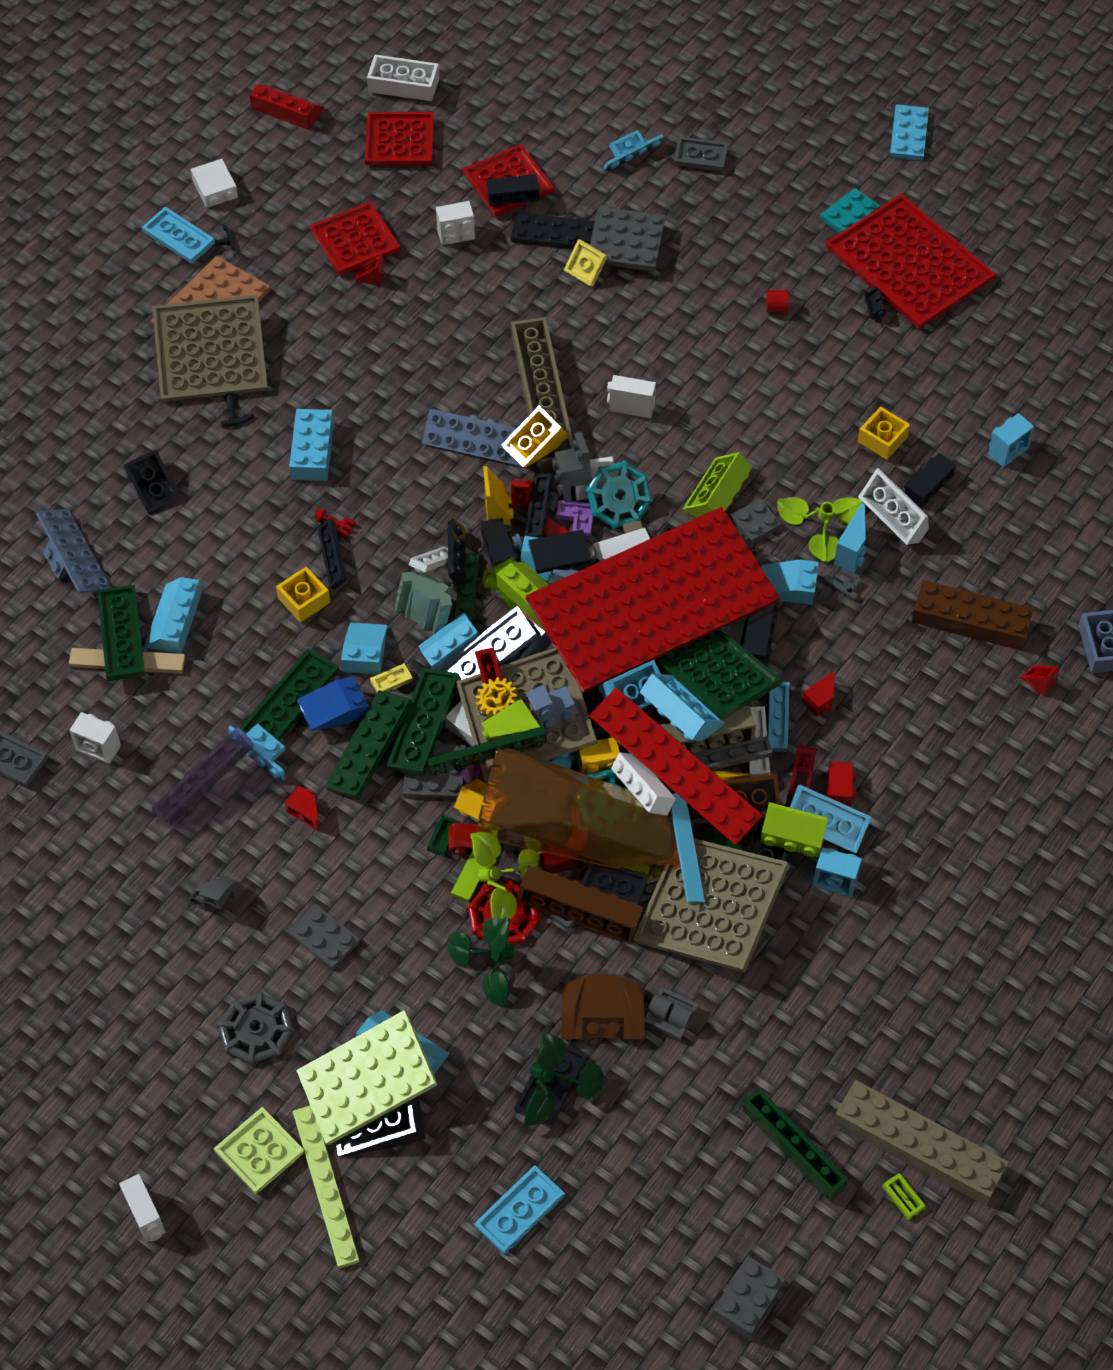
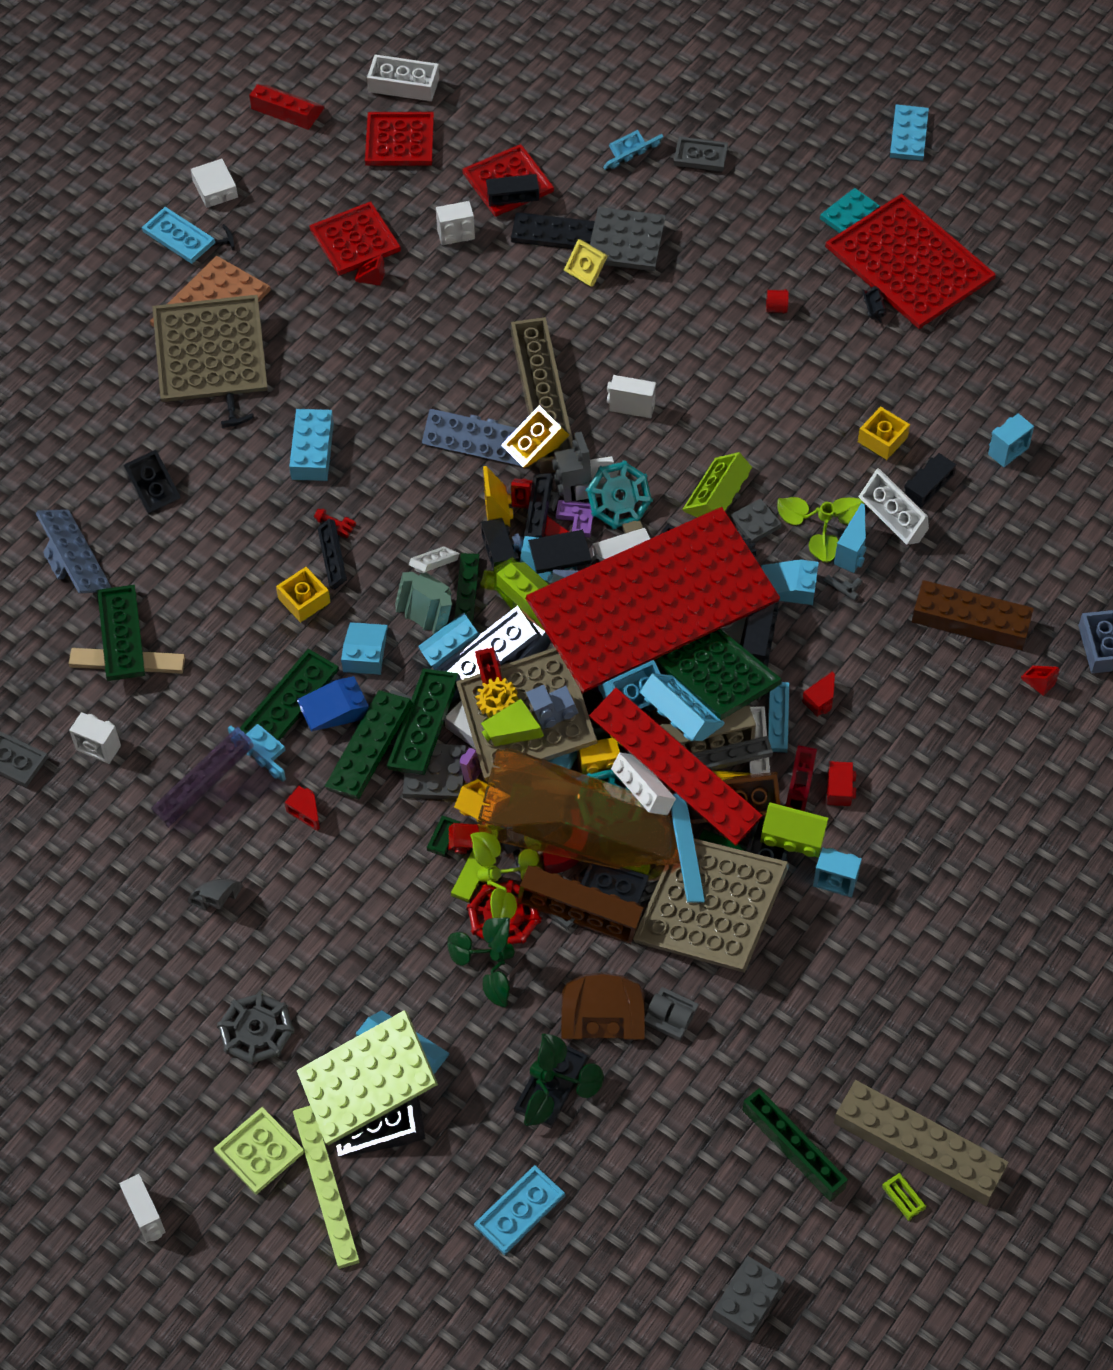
medium azure slope [144,577,202,654] -> none
dark grey plate [288,904,361,970] -> none
light yellow plate [370,663,413,693] -> none
dark green plate [428,726,546,777] -> none
black plate [448,518,466,585] -> none
medium azure plate [789,785,871,853] -> none

